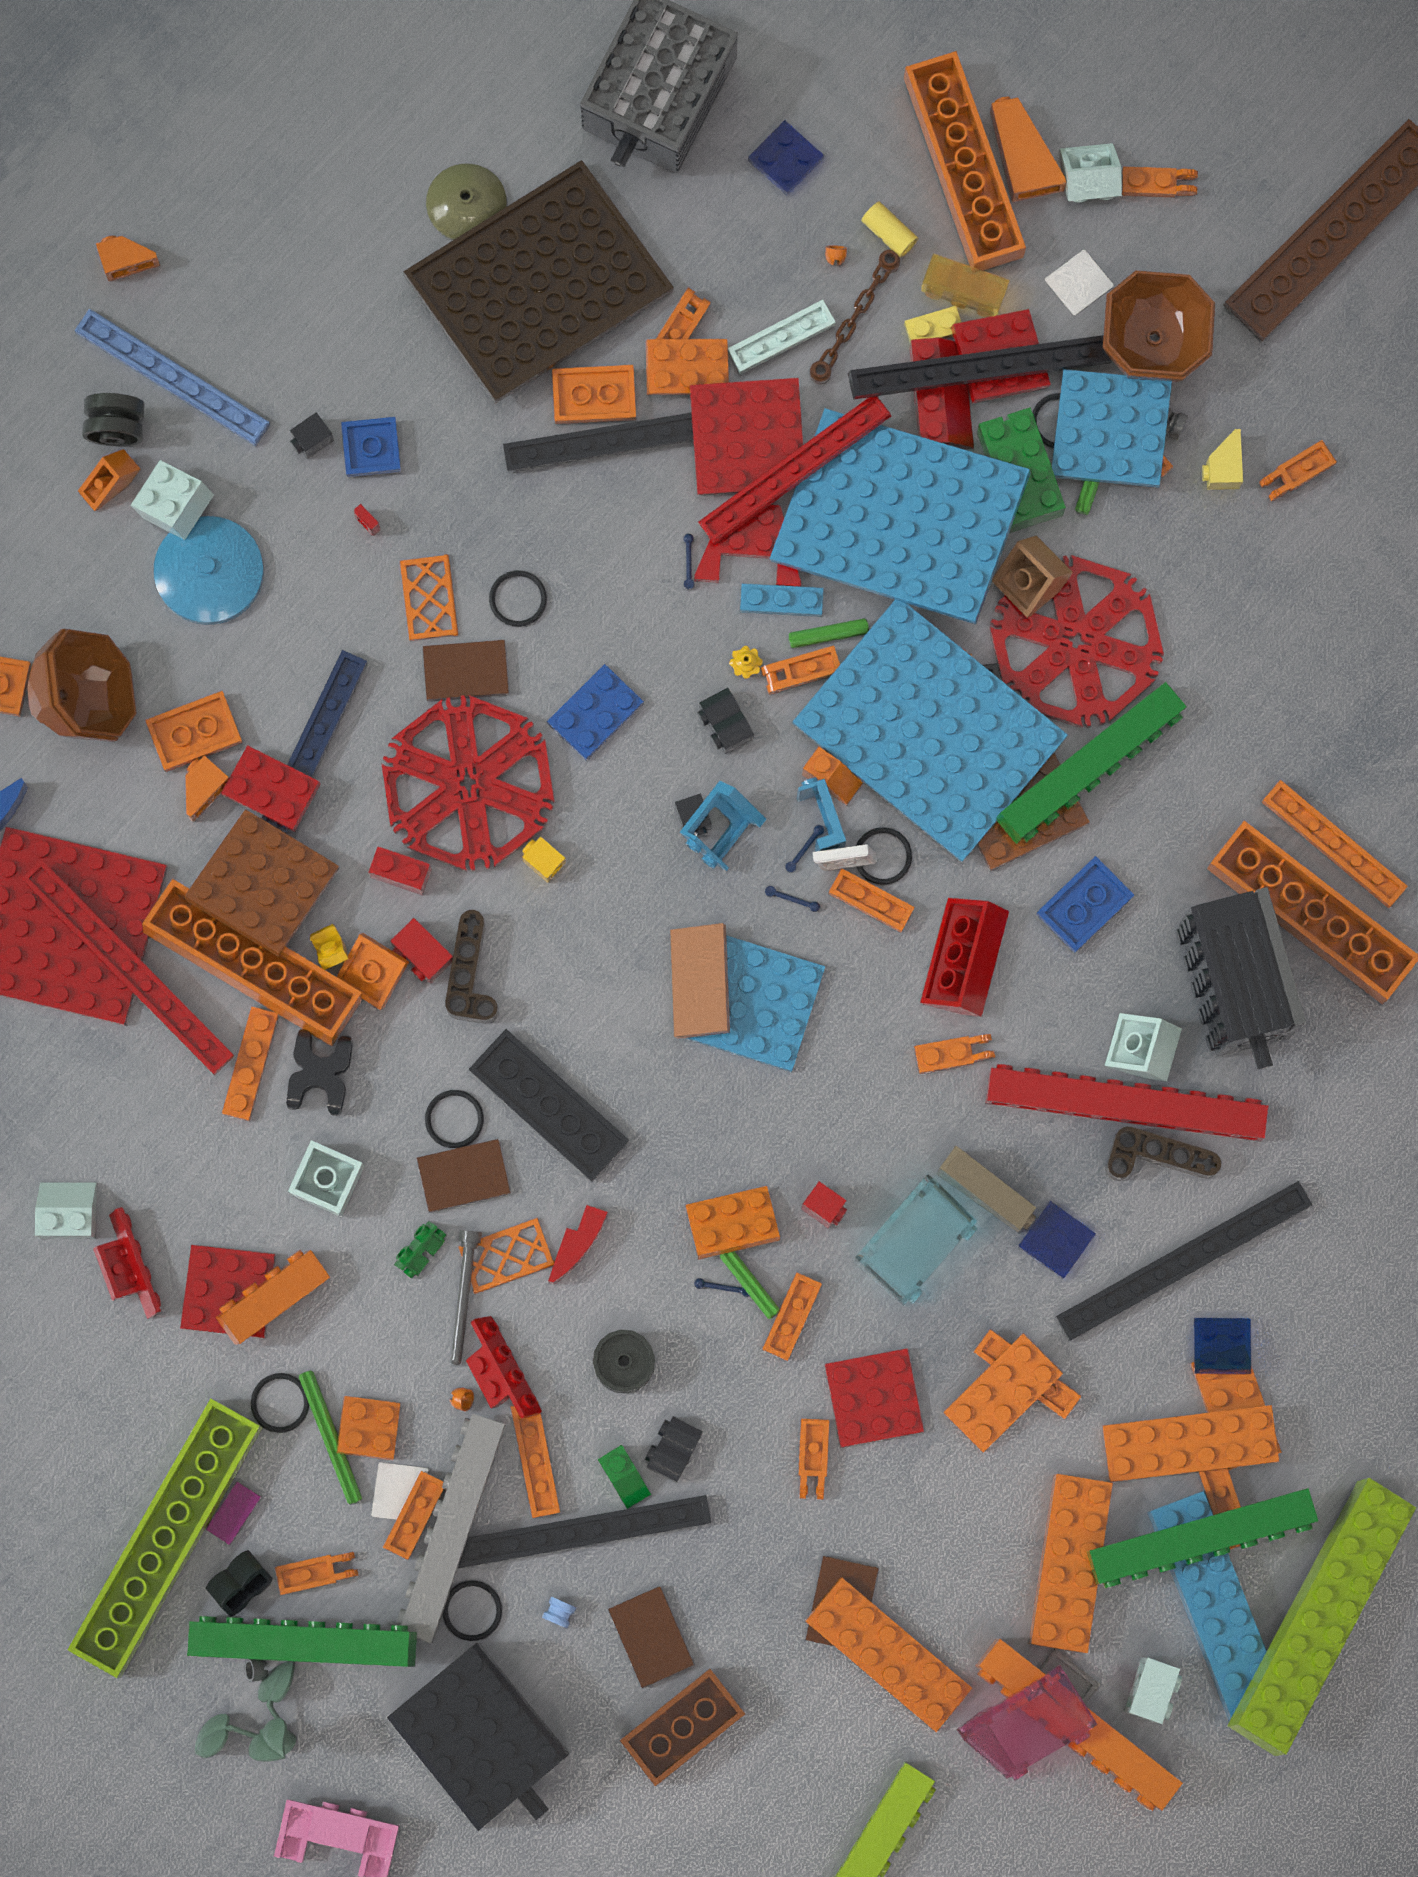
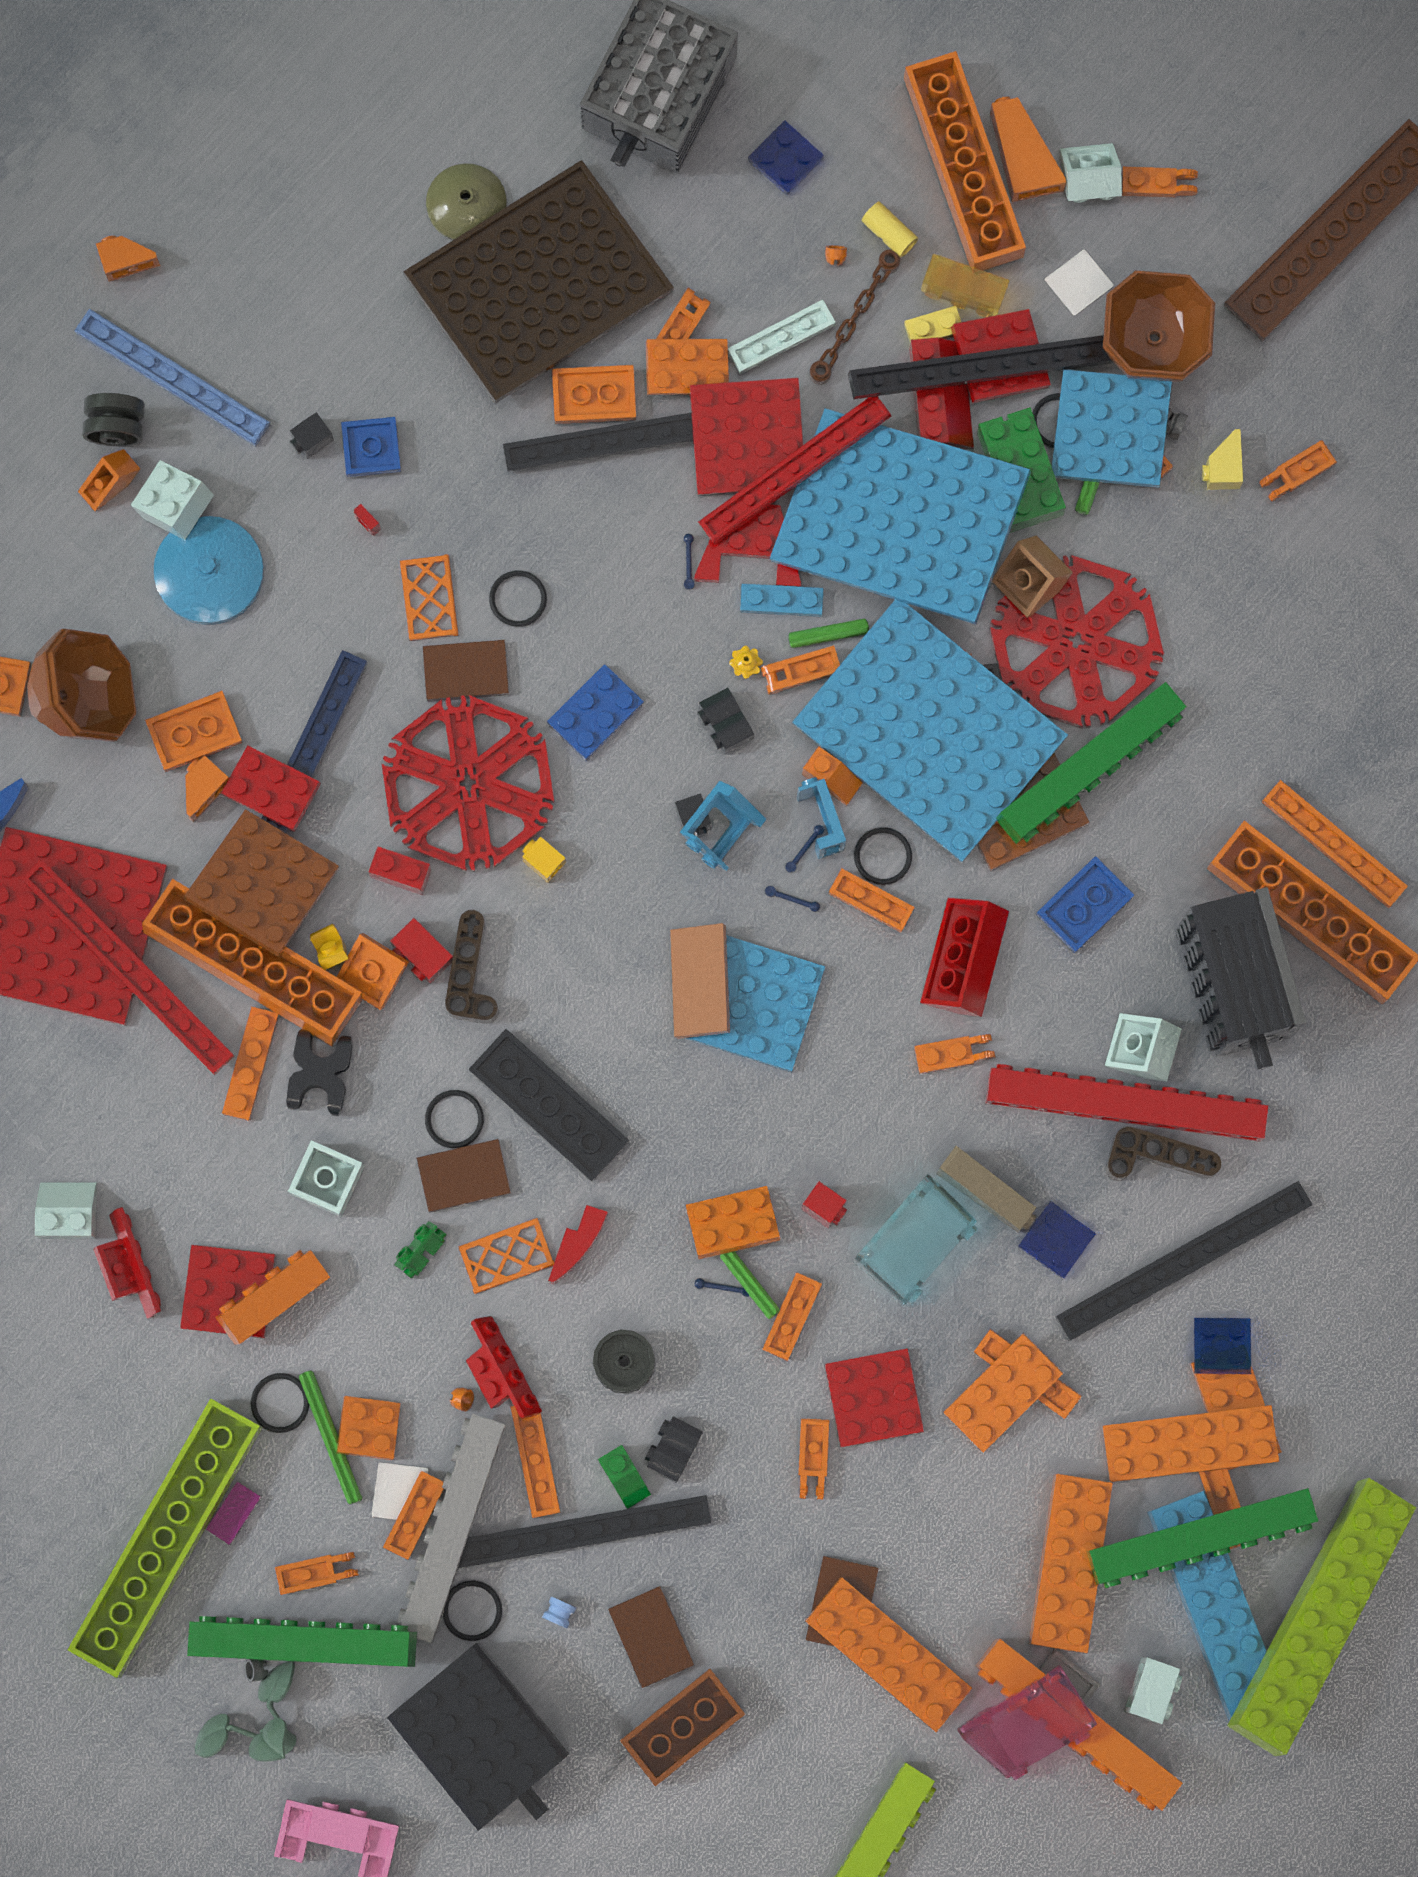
black brick [206,1550,273,1617] -> none
dark grey piece [450,1230,482,1366] -> none
white tile [813,844,877,871] -> none

